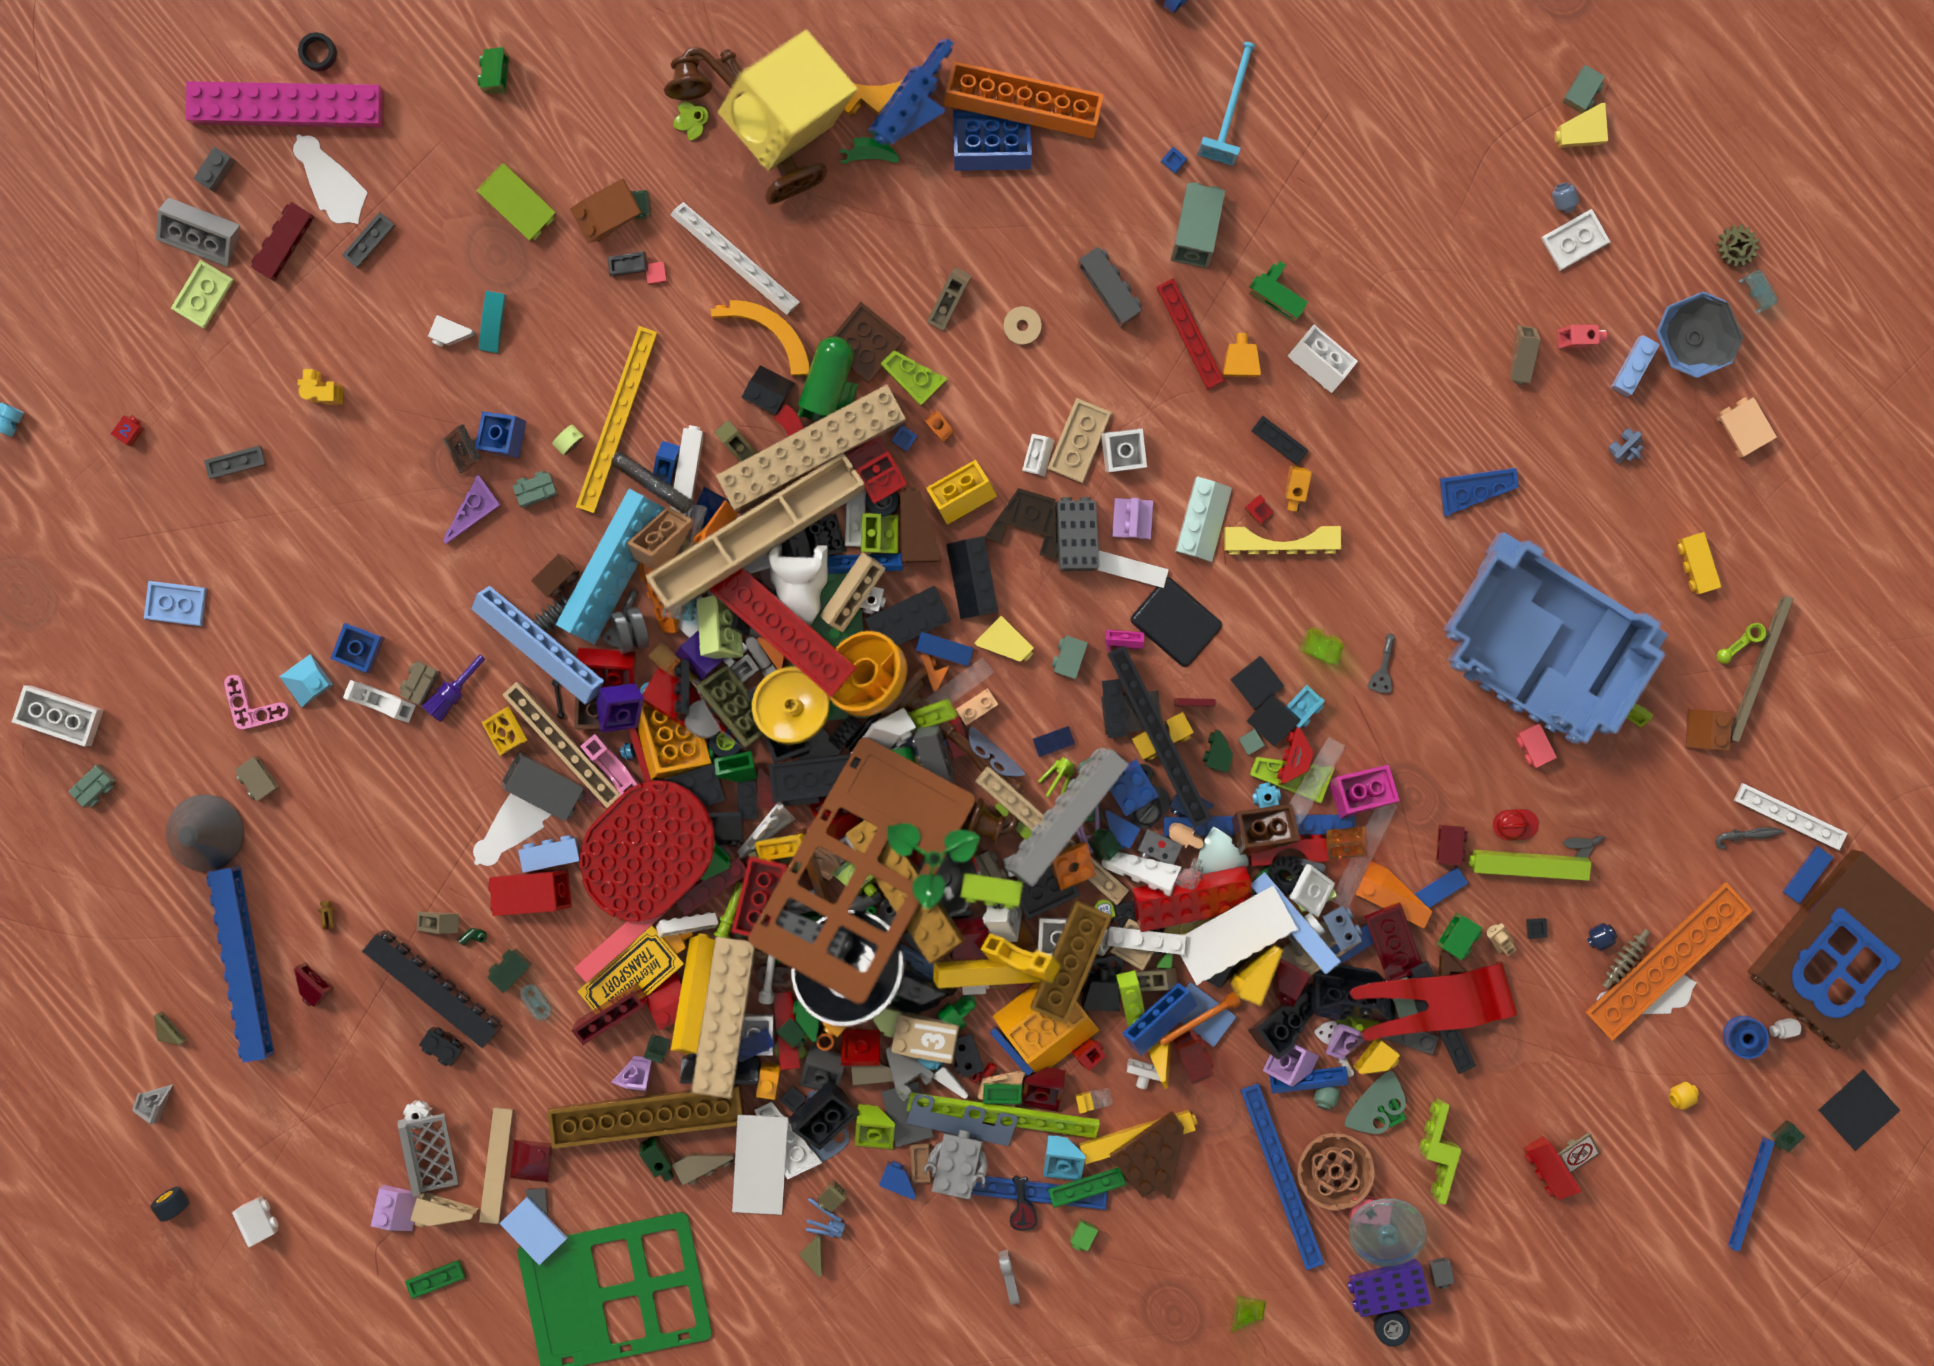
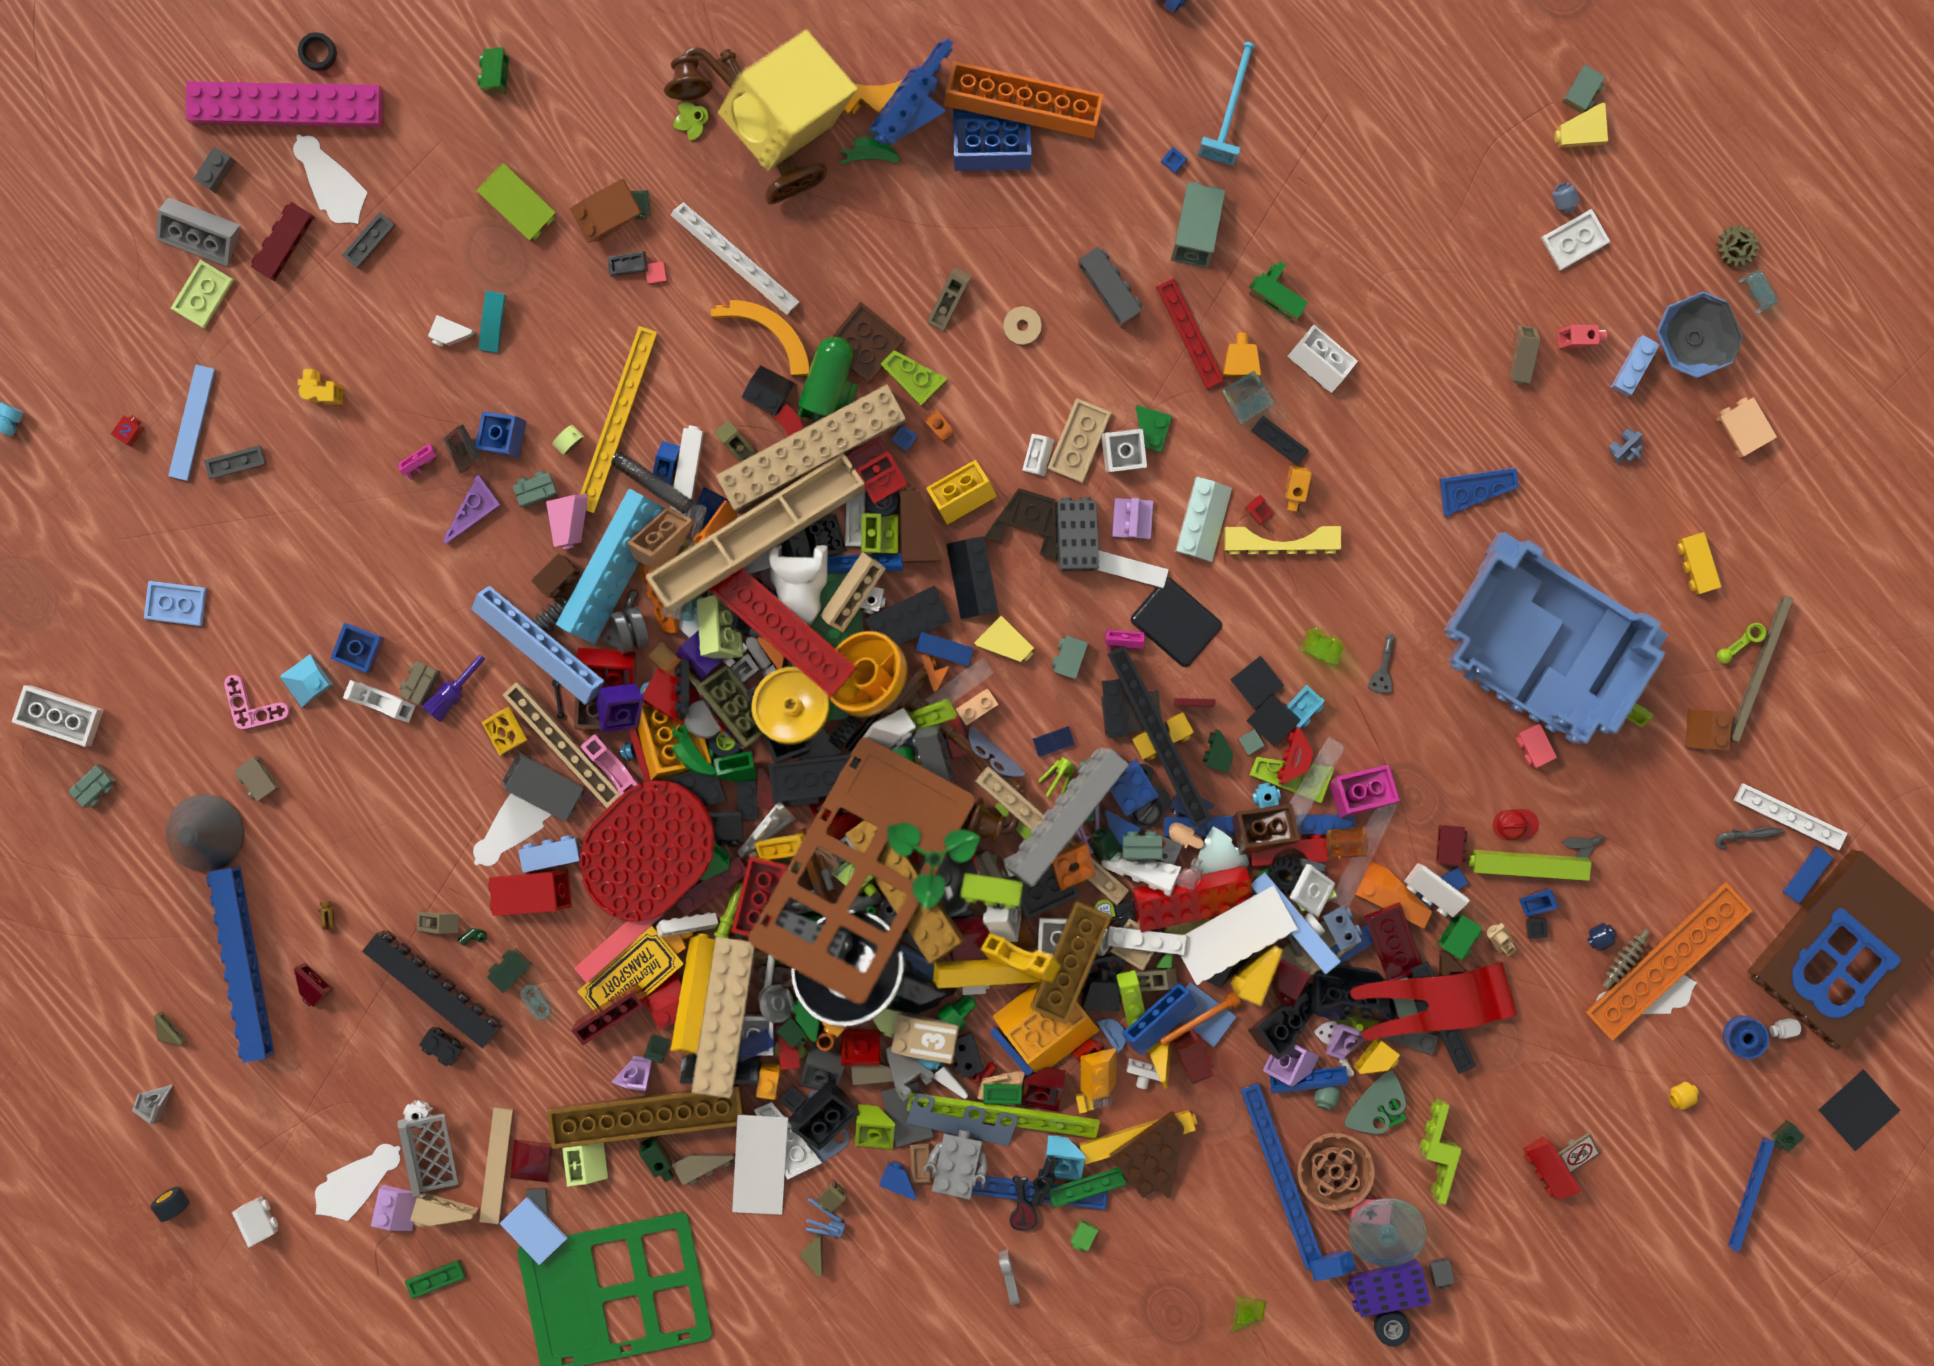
none -> light blue tile [168,365,216,481]
none -> white sticker [315,1144,400,1221]
none -> dark pink plate [398,443,436,480]
none -> bright pink slope [546,494,588,550]
none -> yellowish green slope [562,1142,608,1186]
none -> green piece [672,724,716,776]
none -> light grey tile [759,985,794,1023]
none -> light grey piece [817,855,834,891]
none -> black axle [1031,1156,1057,1207]
none -> light orange slope [1081,1048,1116,1100]
none -> medium blue tile [1096,1018,1126,1054]
none -> sand green brick [1122,831,1162,859]
none -> green wing [1135,405,1172,453]
none -> clear light blue slope [1221,371,1275,425]
none -> blue slope [1309,1251,1356,1281]
none -> white slope [1404,863,1470,917]
none -> blue slope [1519,888,1559,917]

